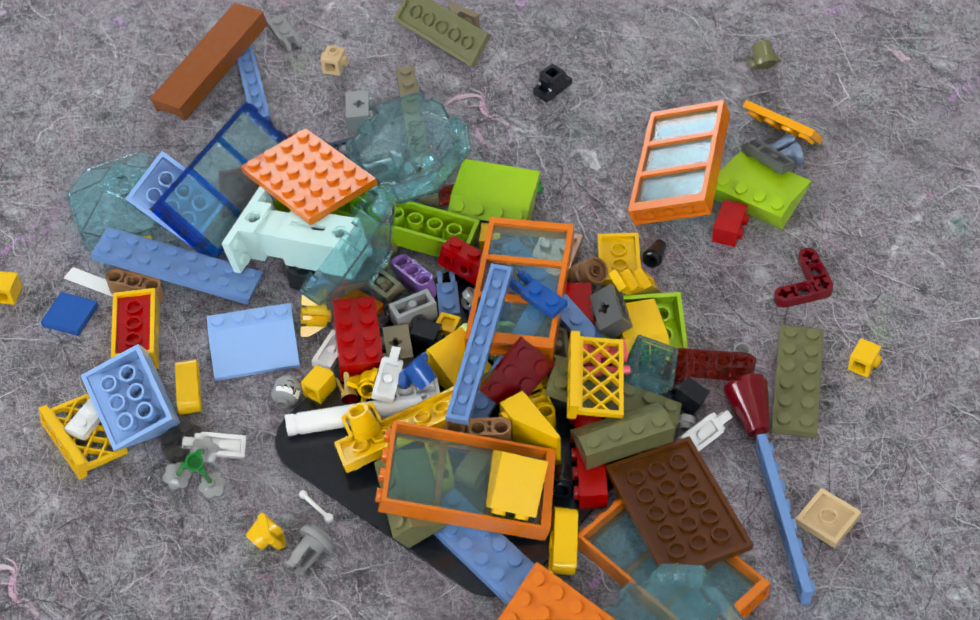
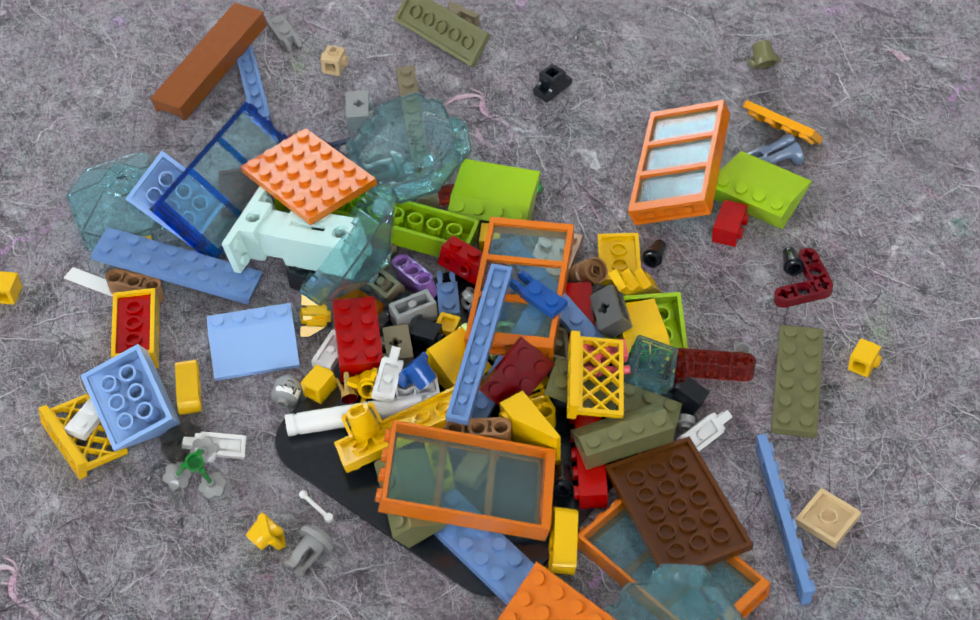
blue tile [41,292,99,336] -> none
yellow slope [486,450,548,521] -> none
dark red cone [723,374,770,439] -> none
dark grey hinge [741,139,796,174] -> none
none -> black cone [783,247,804,276]

